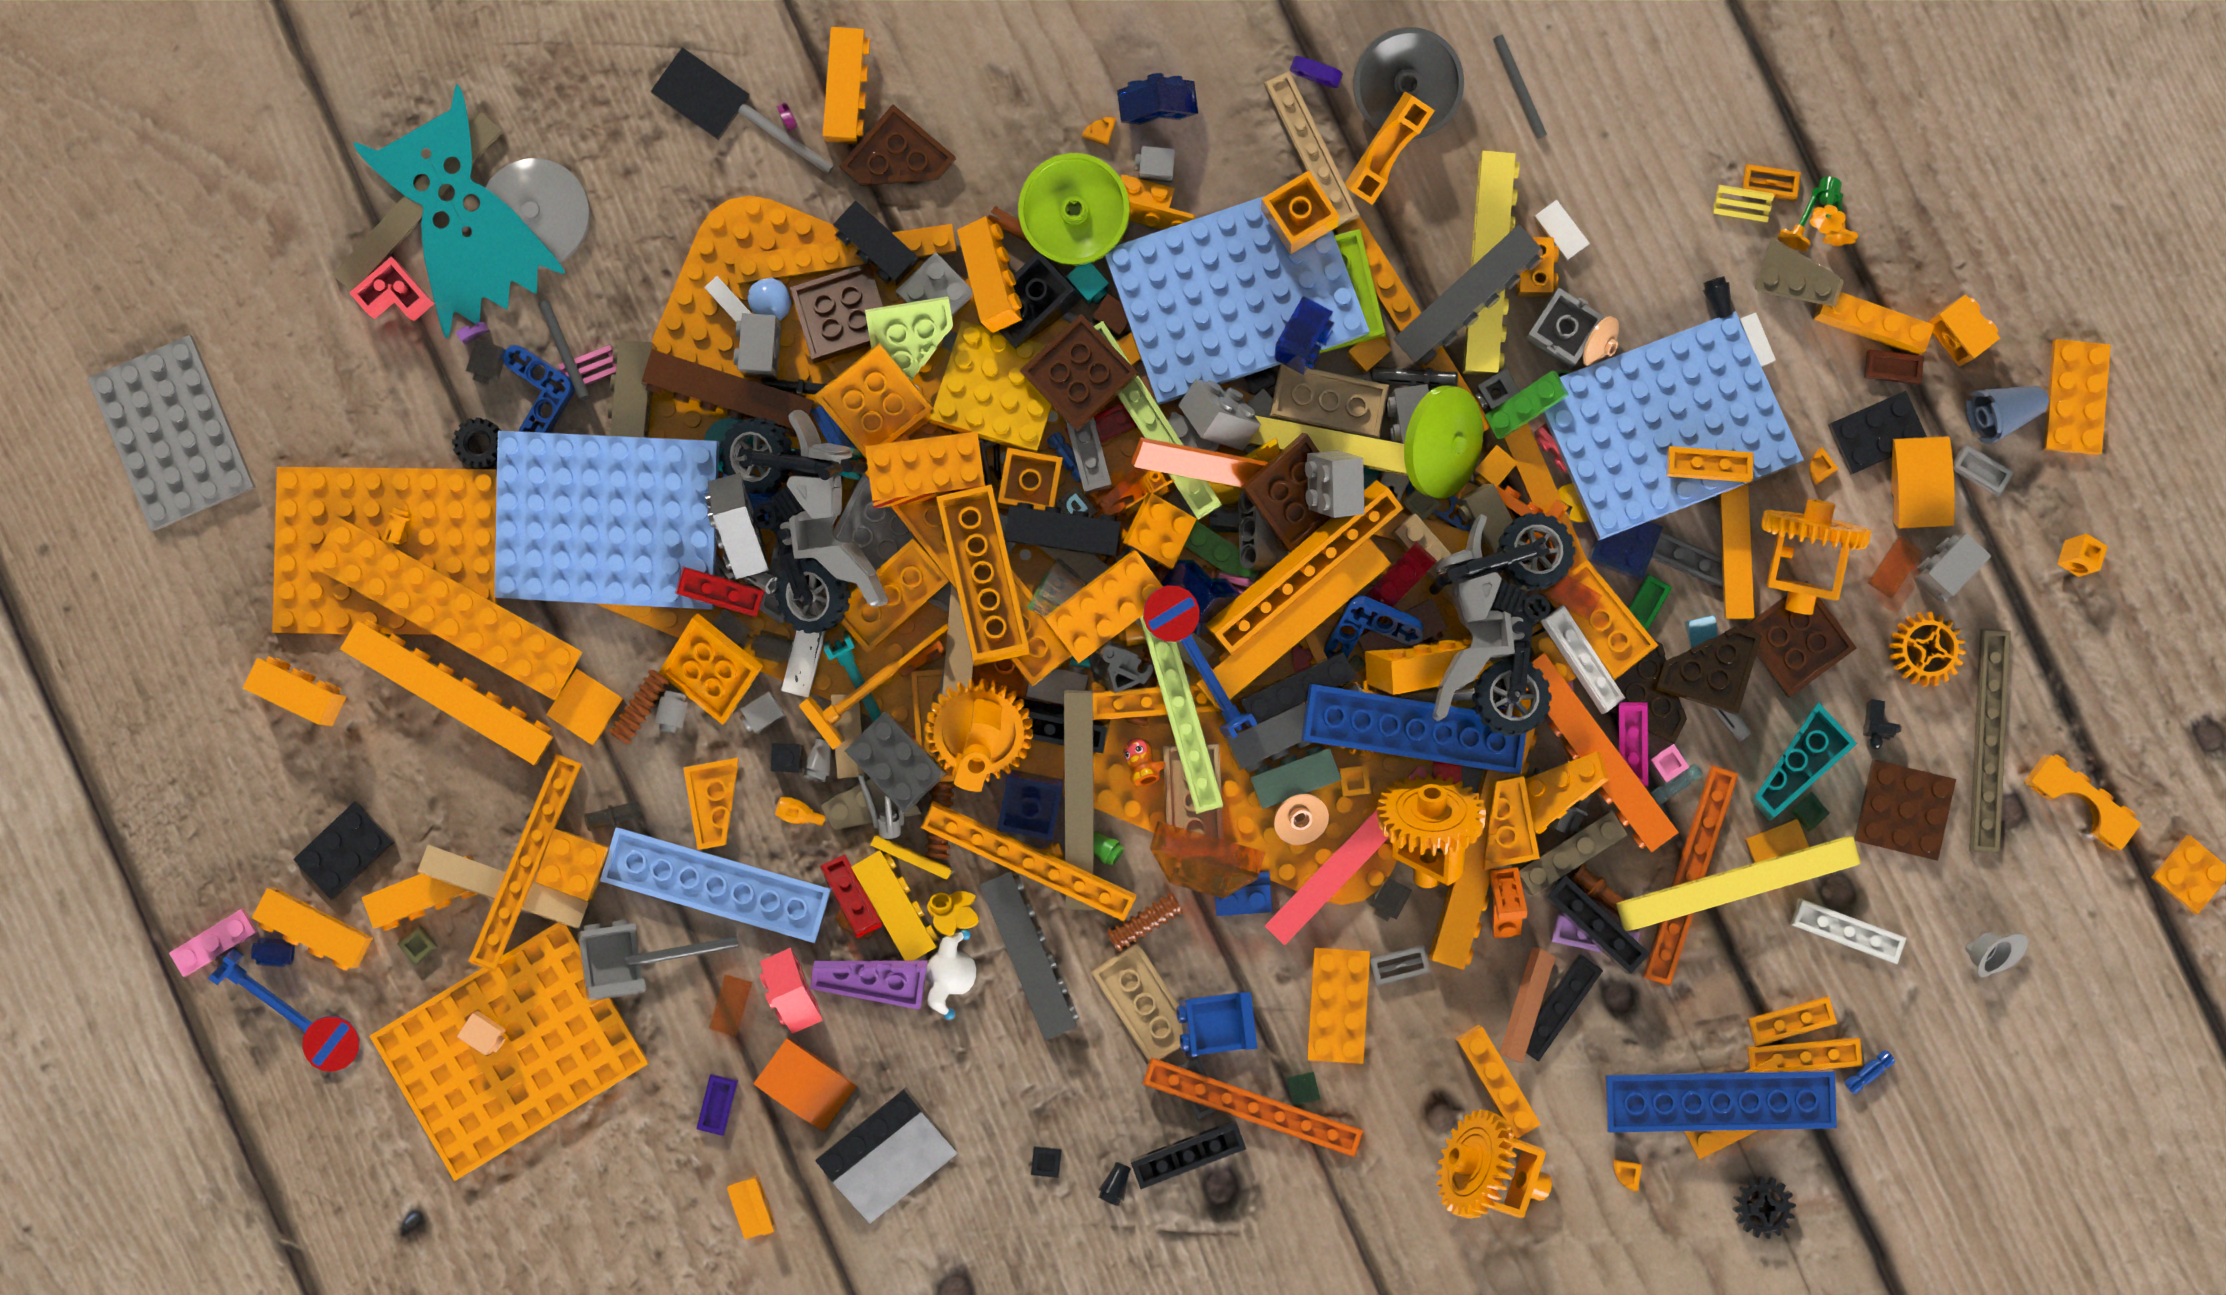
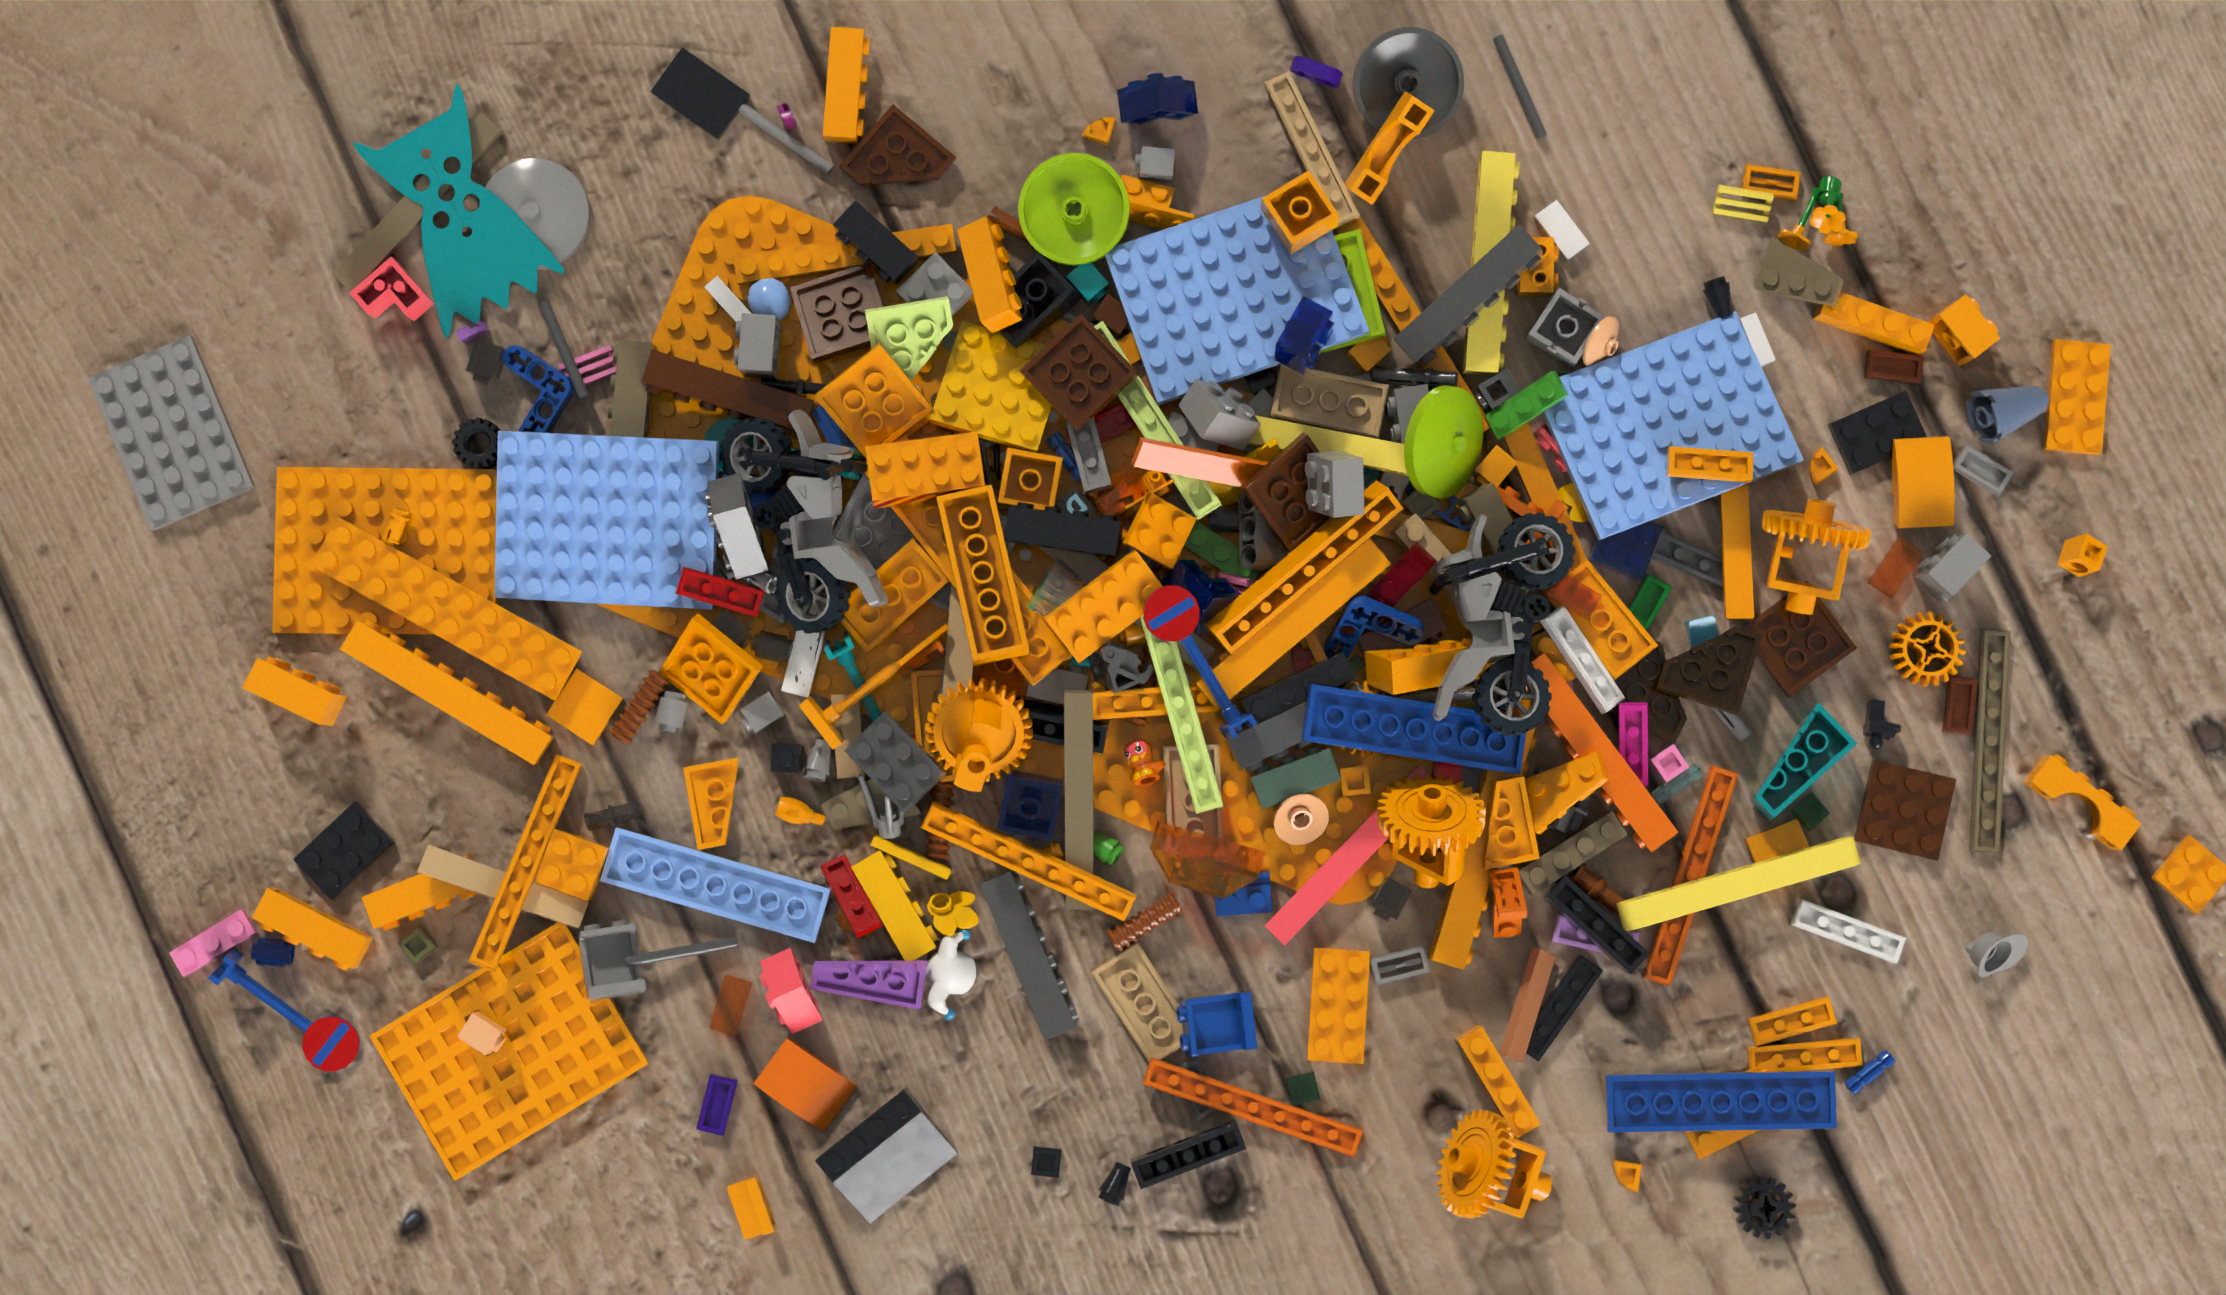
none -> copper tile [1942,676,1978,735]

